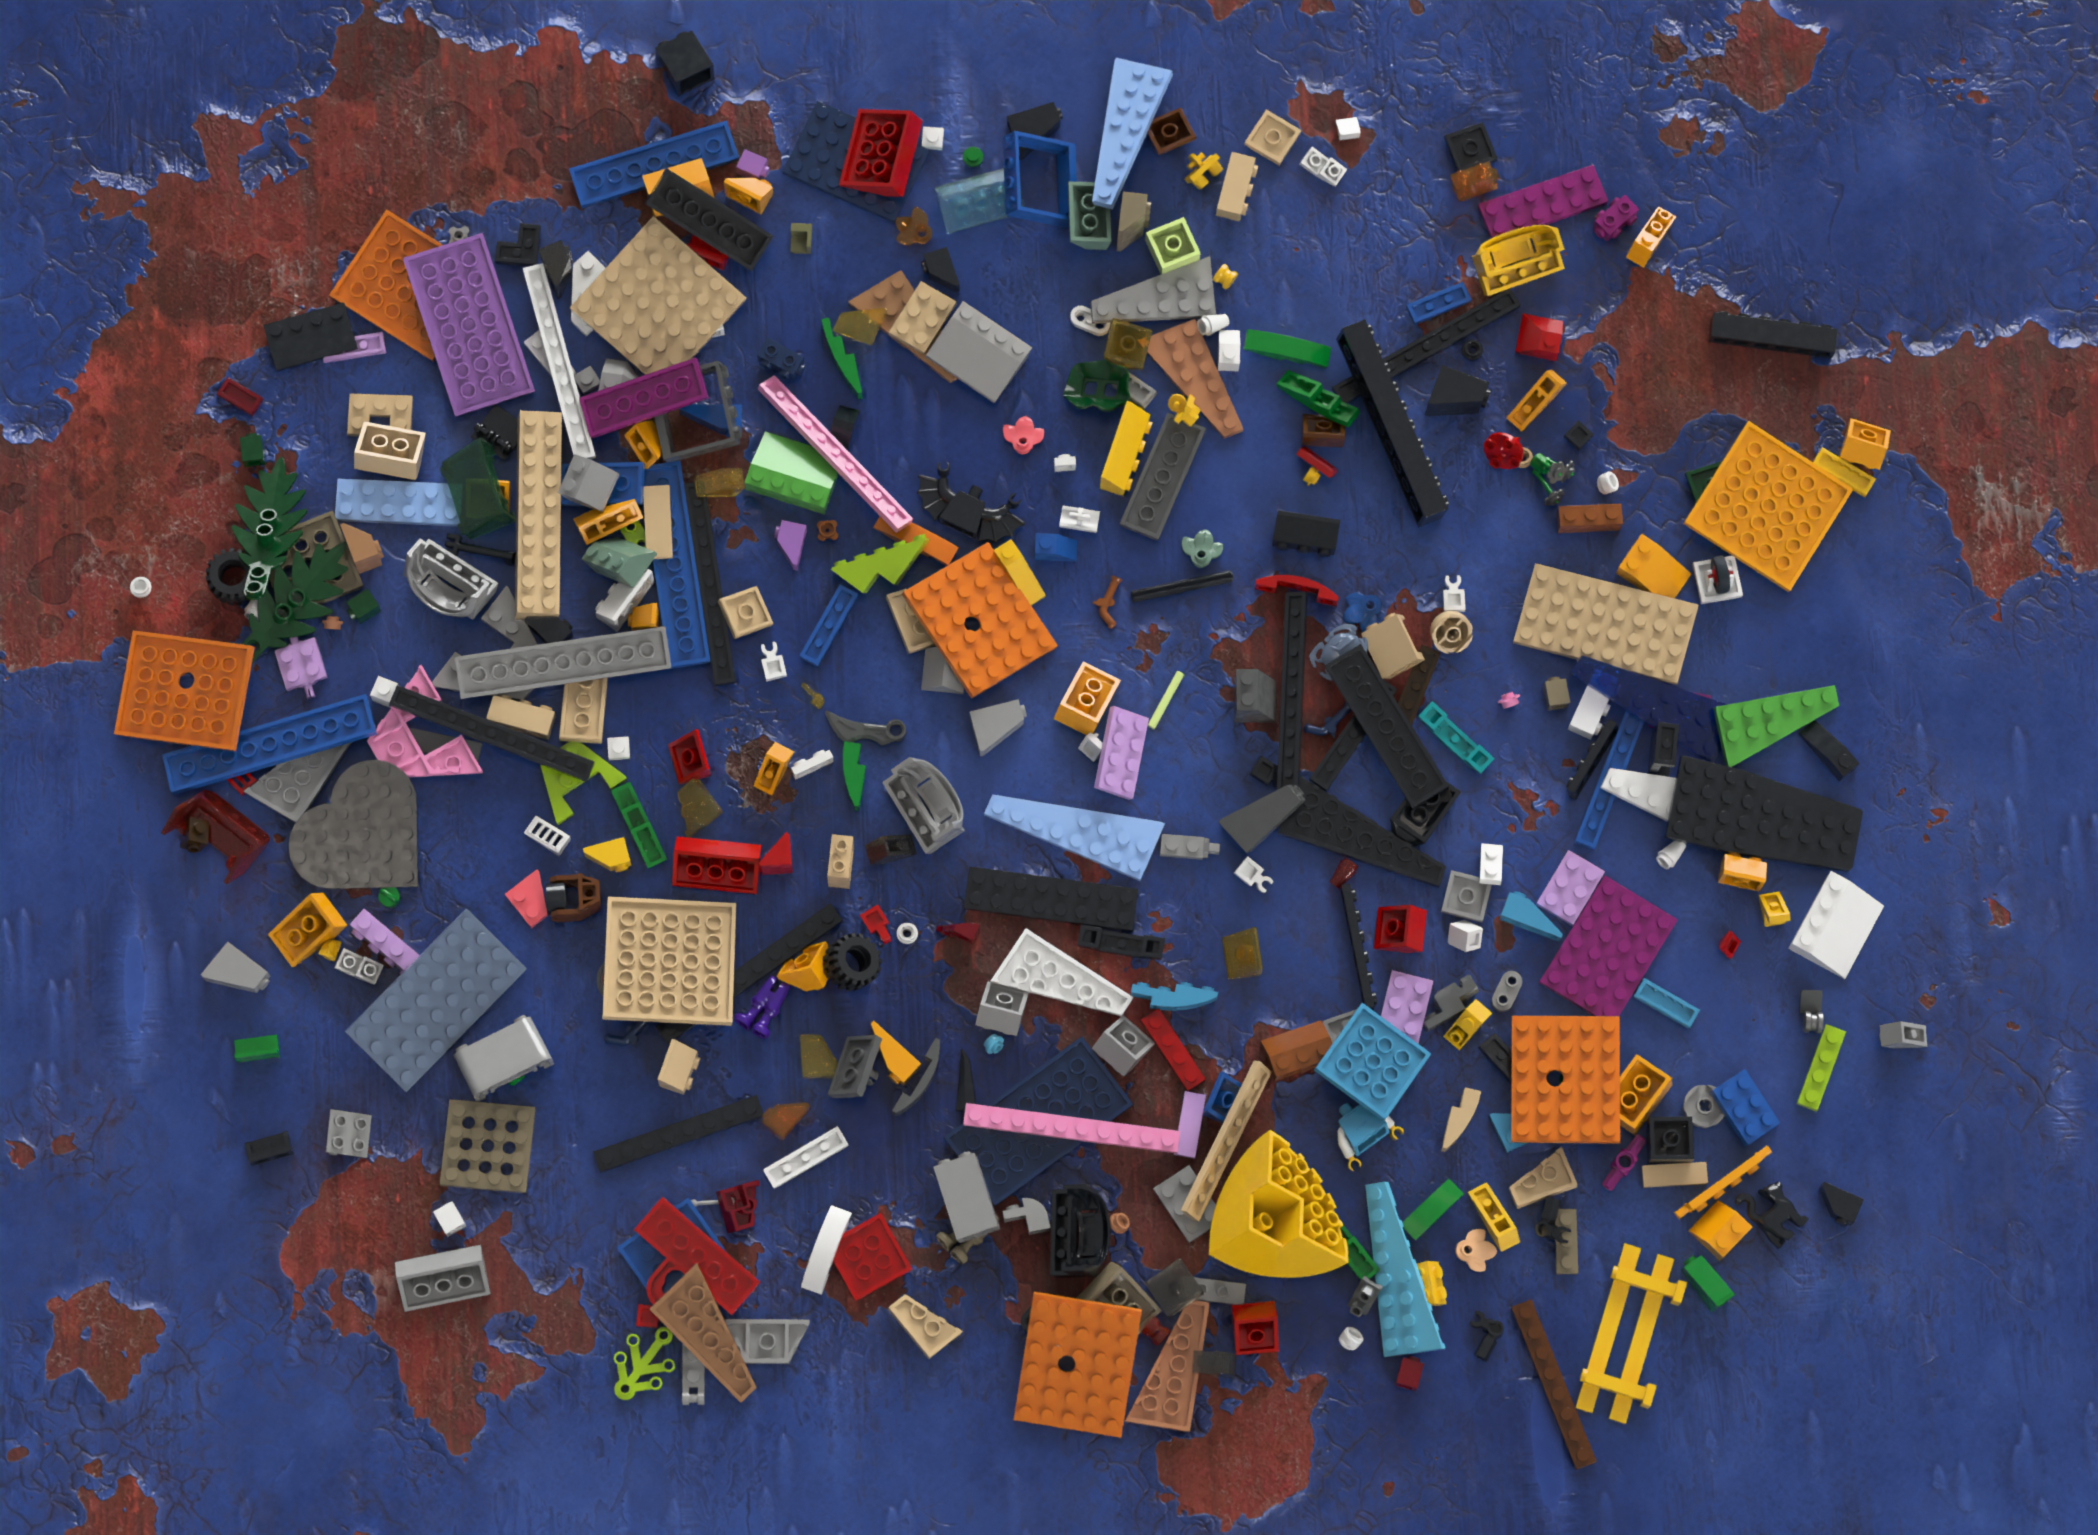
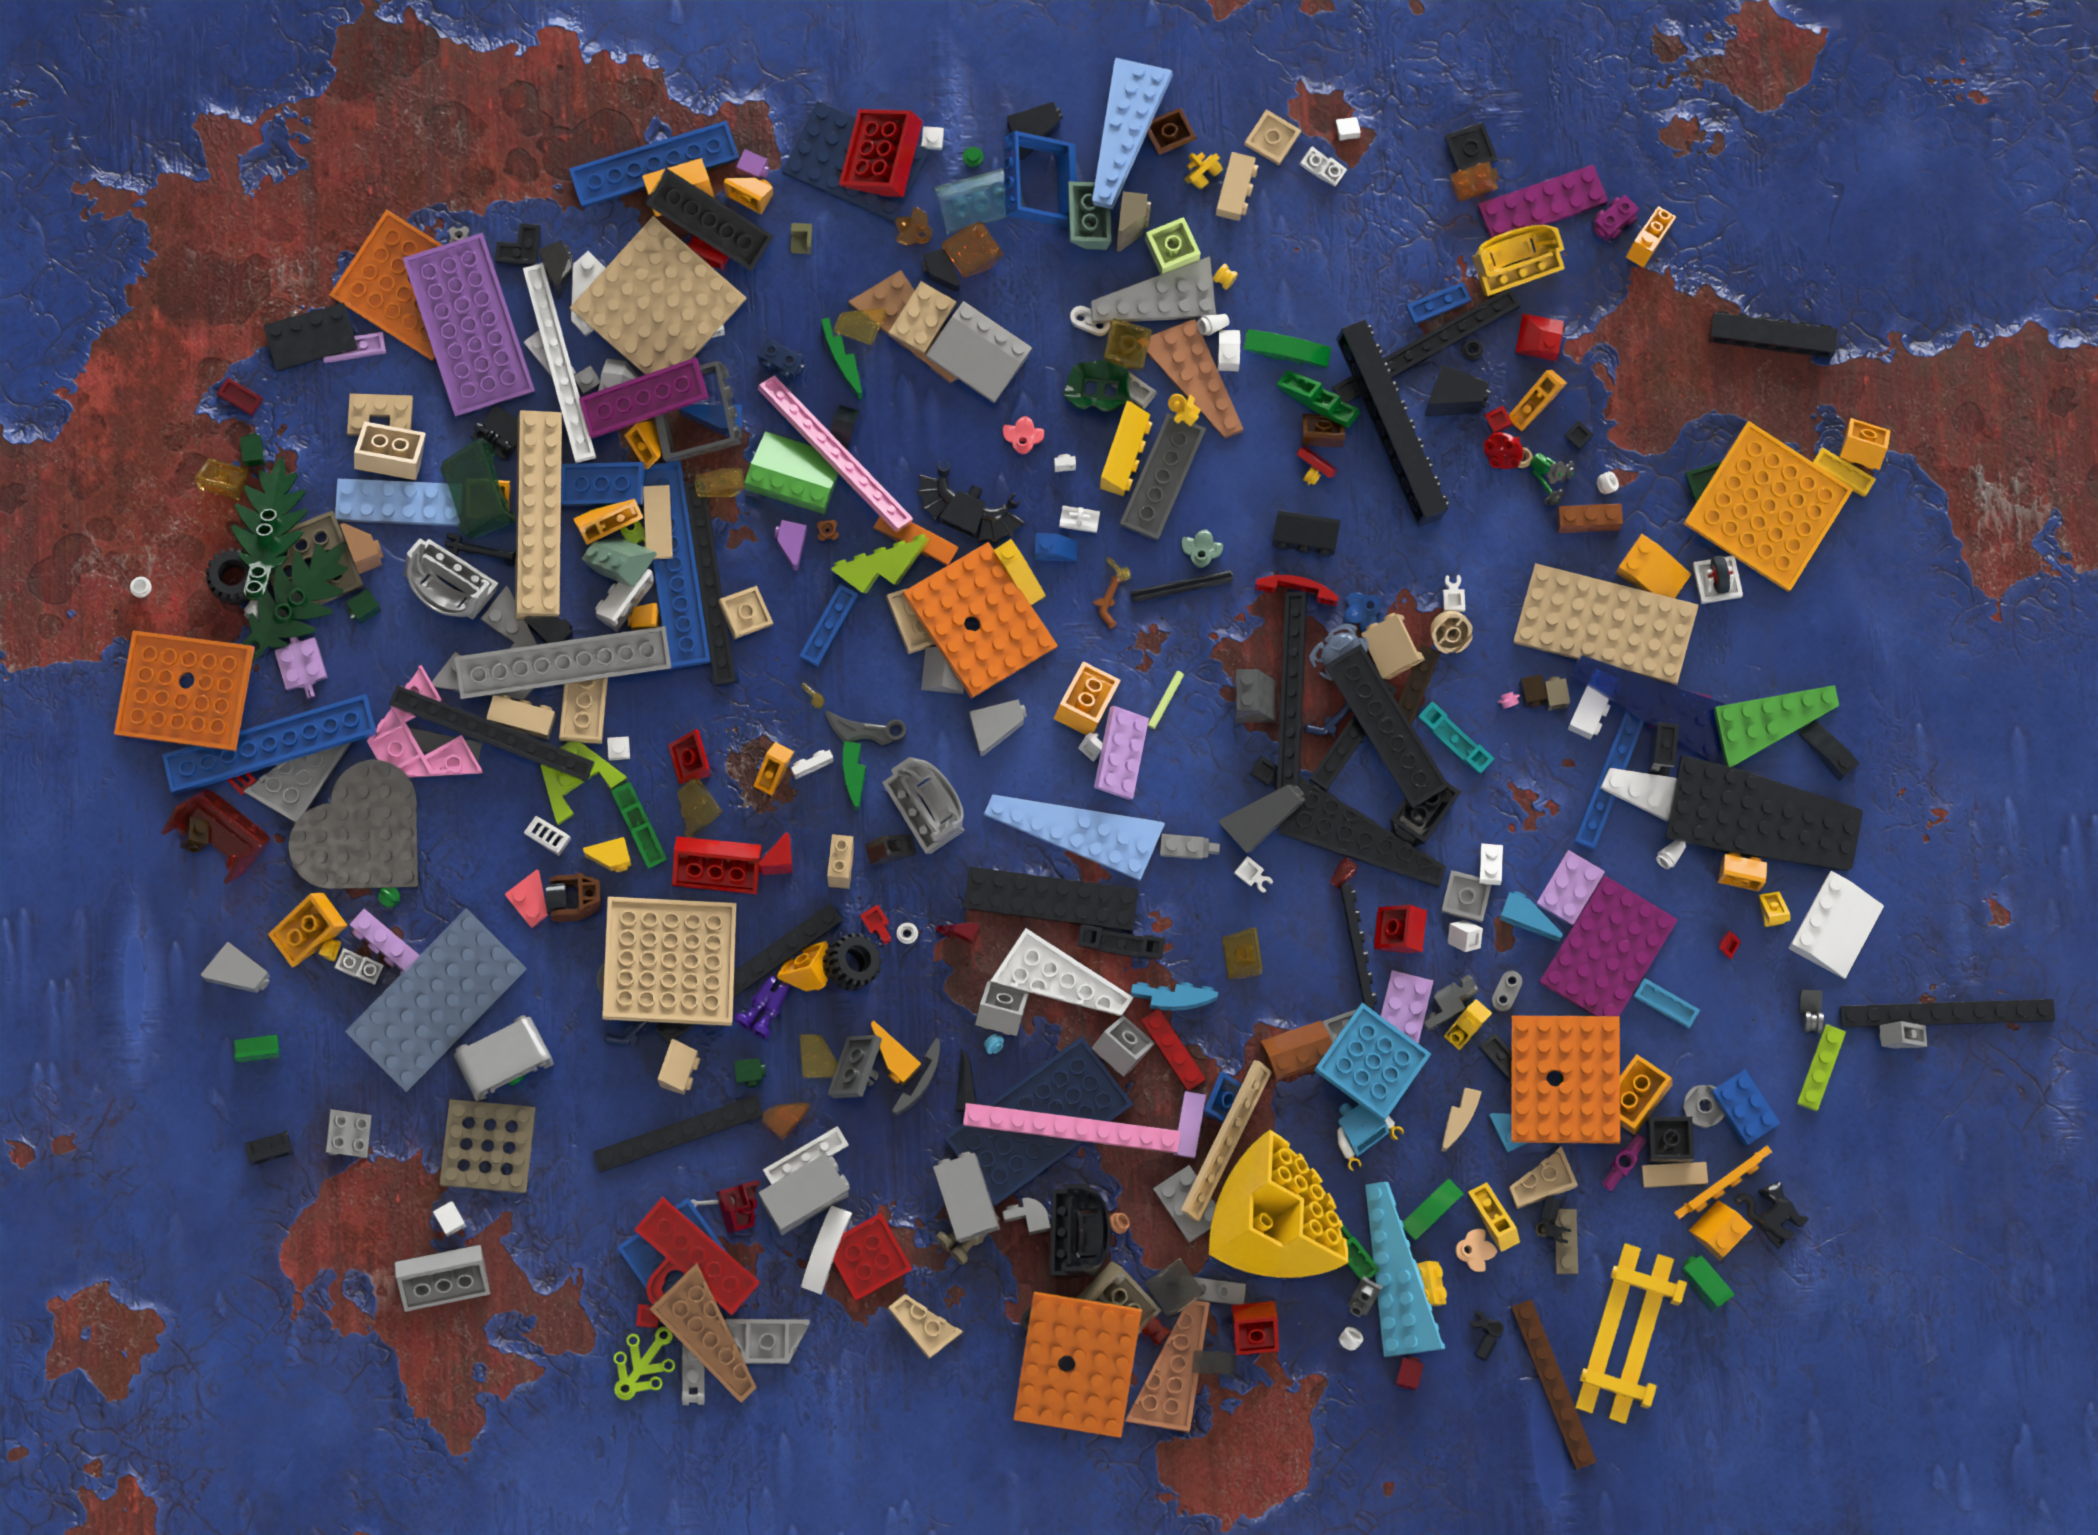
nougat plate [322,616,343,630] -> none
white brick [370,676,398,708] -> none
light grey slope [558,454,619,512] -> none
black slope [655,30,715,96] -> none
white plate [761,642,787,681] -> none
black plate [1566,719,1618,800] -> none
black slope [1819,1182,1864,1227] -> none
none -> clear yellow slope [195,458,249,500]
none -> dark green brick [734,1058,766,1088]
none -> light grey brick [758,1153,850,1236]
none -> clear orange slope [941,221,1004,278]
none -> clear yellow hand [1106,557,1131,581]
none -> red plate [1485,406,1513,433]
none -> dark brown brick [1519,674,1547,709]
none -> black plate [1840,999,2055,1028]

